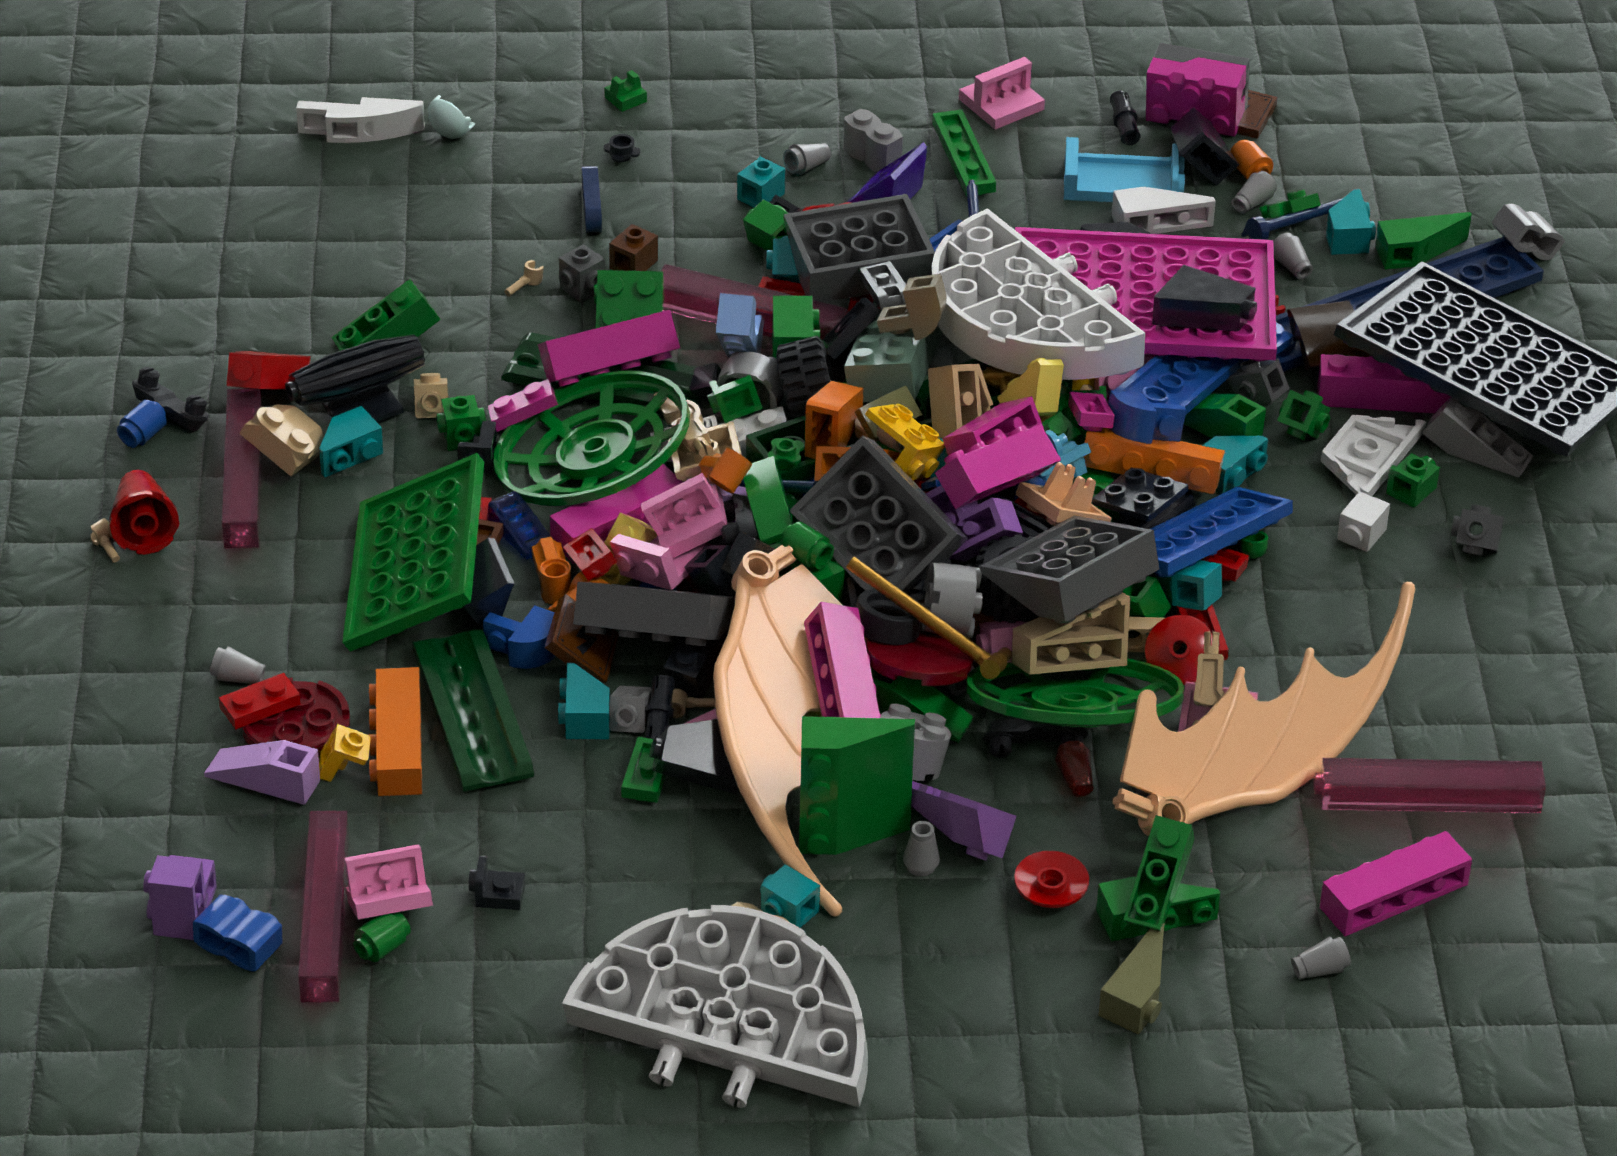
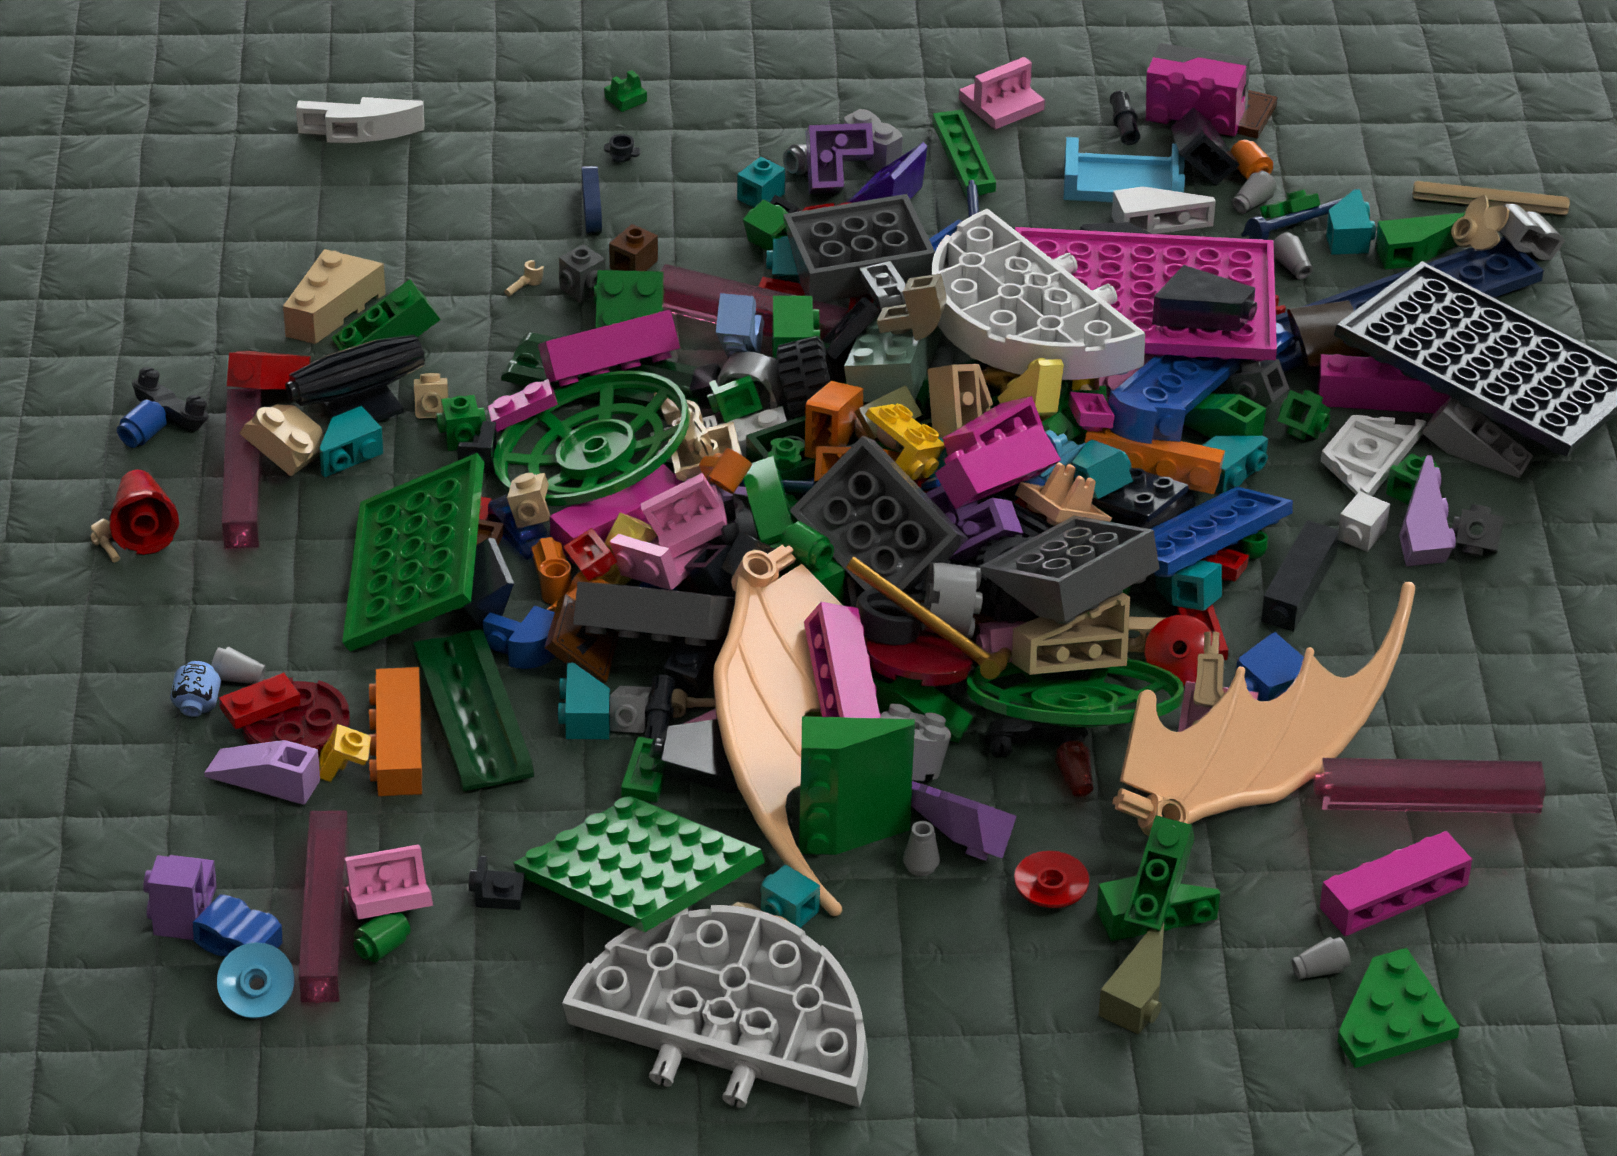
light aqua hair [428,95,475,139] -> none
green brick [1123,576,1171,618] -> none
none -> light blue head [171,661,221,717]
none -> medium azure dish [217,942,295,1019]
none -> tan wedge [283,249,386,344]
none -> tan bracket [507,473,550,527]
none -> green plate [513,796,764,933]
none -> medium lavender brick [806,123,874,194]
none -> teal slope [1072,439,1133,499]
none -> blue torso [1228,632,1304,701]
none -> black brick [1261,520,1340,632]
none -> green plate [1337,948,1460,1068]
none -> lavender slope [1399,455,1456,566]
none -> tan axle [1412,181,1570,215]
none -> tan plate [1451,195,1509,251]

